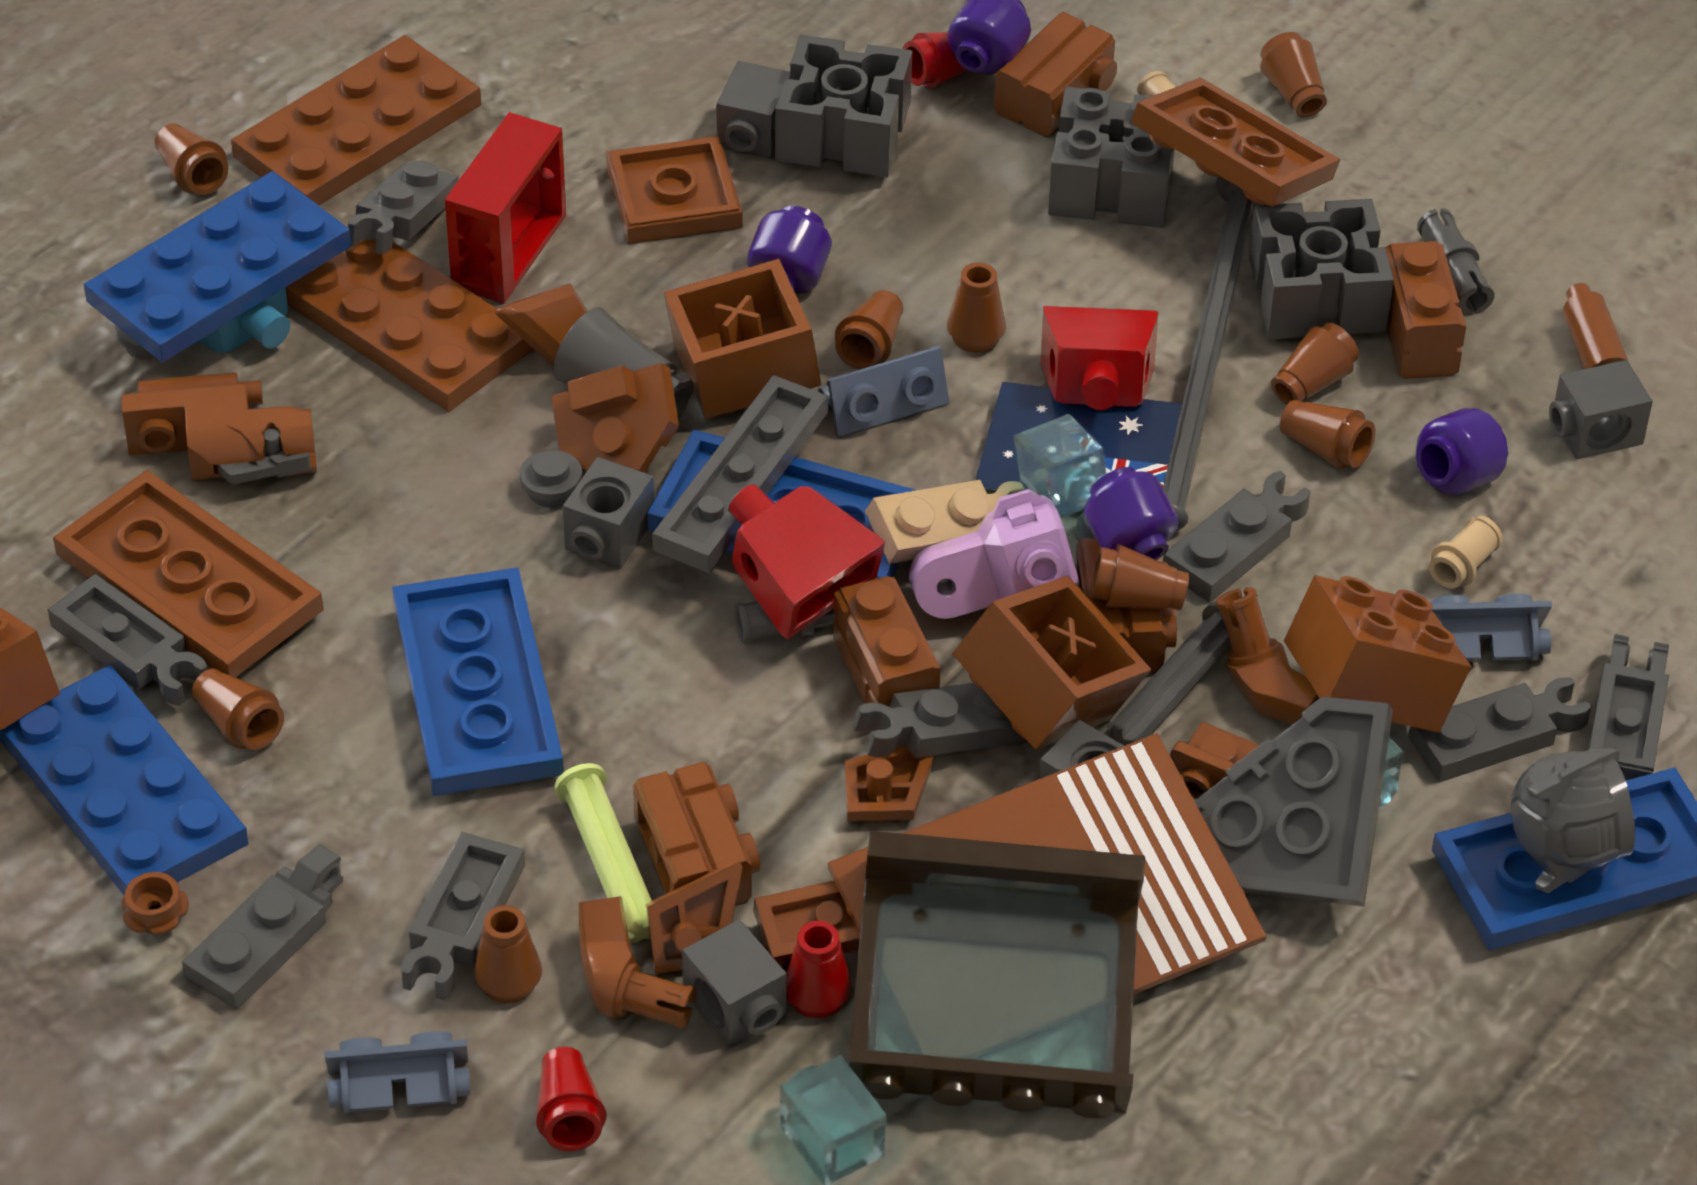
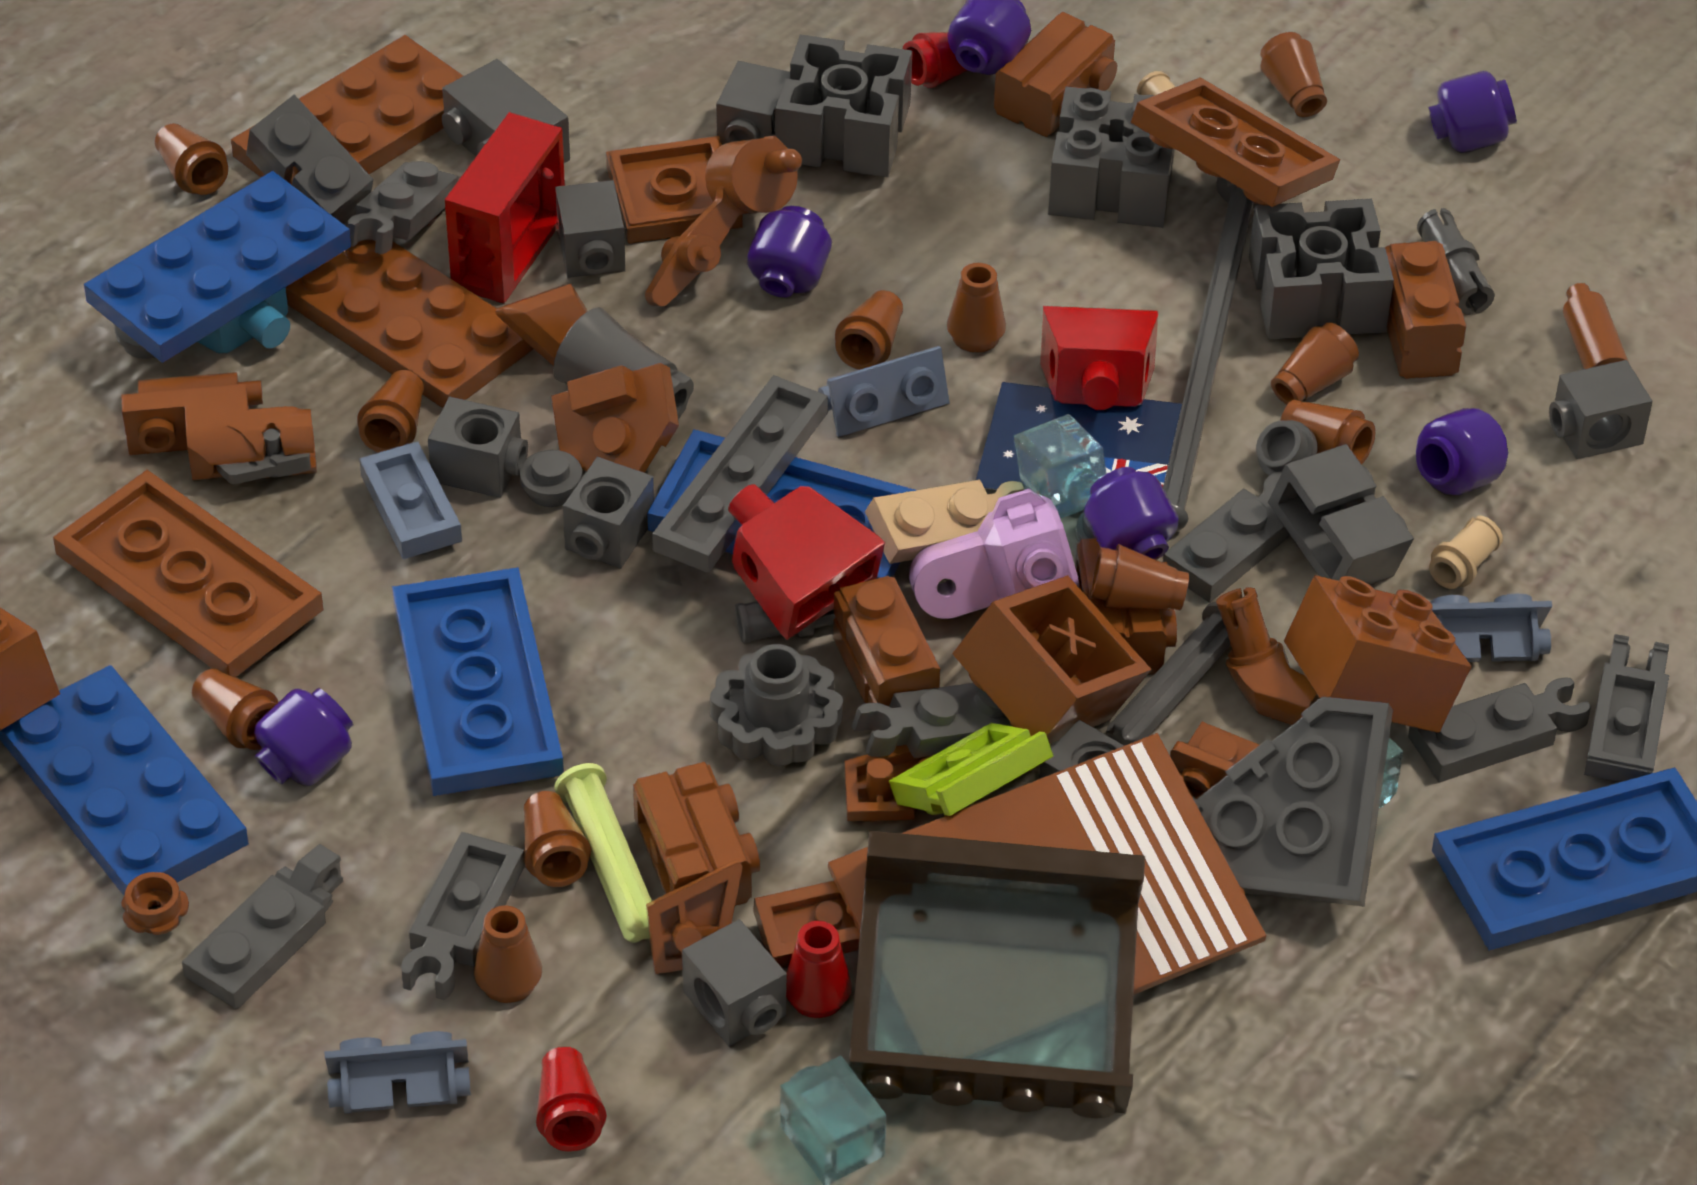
dark grey plate [48,574,207,706] -> none
dark orange arm [578,896,697,1030] -> none
dark orange brick [664,259,822,419] -> none
dark grey helmet [1511,747,1635,893] -> none
none -> dark grey piece [246,94,374,224]
none -> dark purple head [254,688,354,786]
none -> dark orange cone [357,370,424,453]
none -> sand blue plate [359,441,462,559]
none -> dark grey brick [428,397,528,498]
none -> dark grey piece [442,59,570,163]
none -> dark orange cone [523,791,591,887]
none -> dark grey brick [555,180,625,278]
none -> dark orange piece [645,135,802,306]
none -> dark grey plant [710,644,843,766]
none -> lime plate [889,723,1054,816]
none -> dark grey plate [1256,420,1317,476]
none -> dark grey piece [1268,444,1414,585]
none -> dark purple head [1428,71,1517,153]

